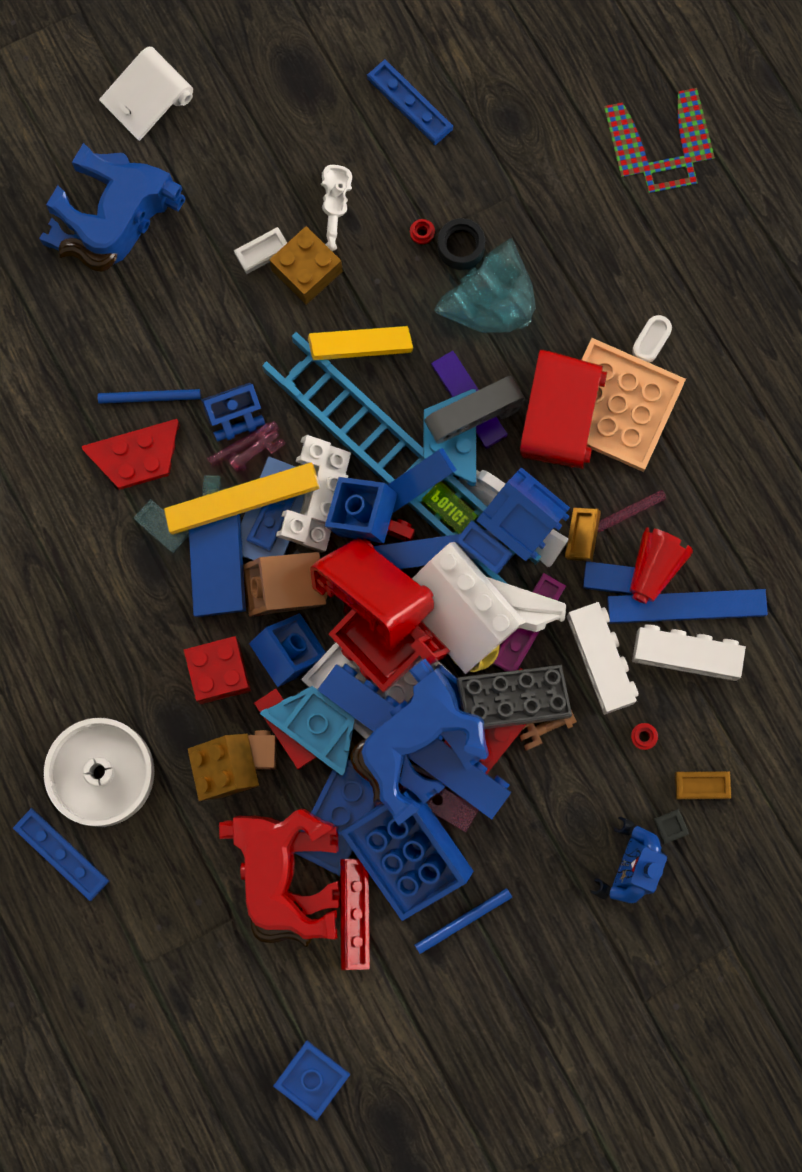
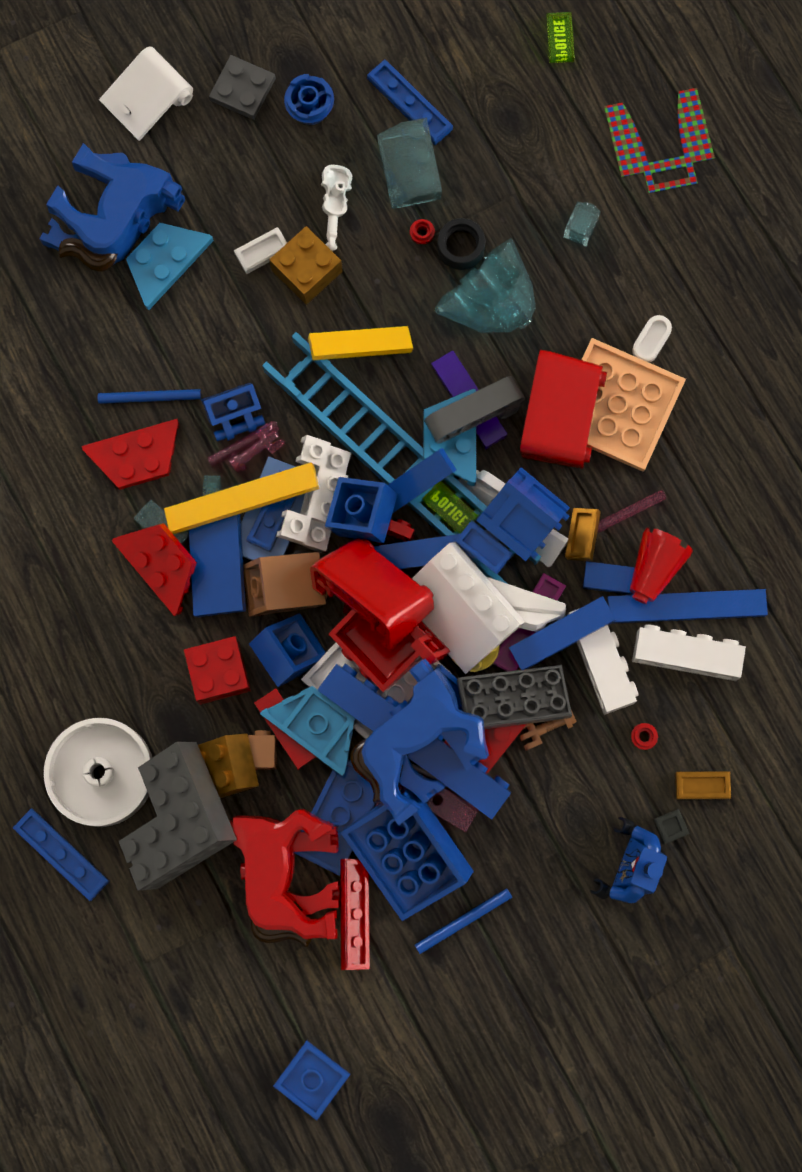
none -> red wing [112,523,197,616]
none -> dark grey piece [119,742,237,891]
none -> dark azure wing [126,223,214,310]
none -> dark grey plate [209,55,276,120]
none -> blue cone [284,74,334,125]
none -> clear light blue slope [377,117,442,209]
none -> blue tile [509,596,616,670]
none -> clear neon green tile [546,12,575,63]
none -> clear light blue brick [564,201,601,247]

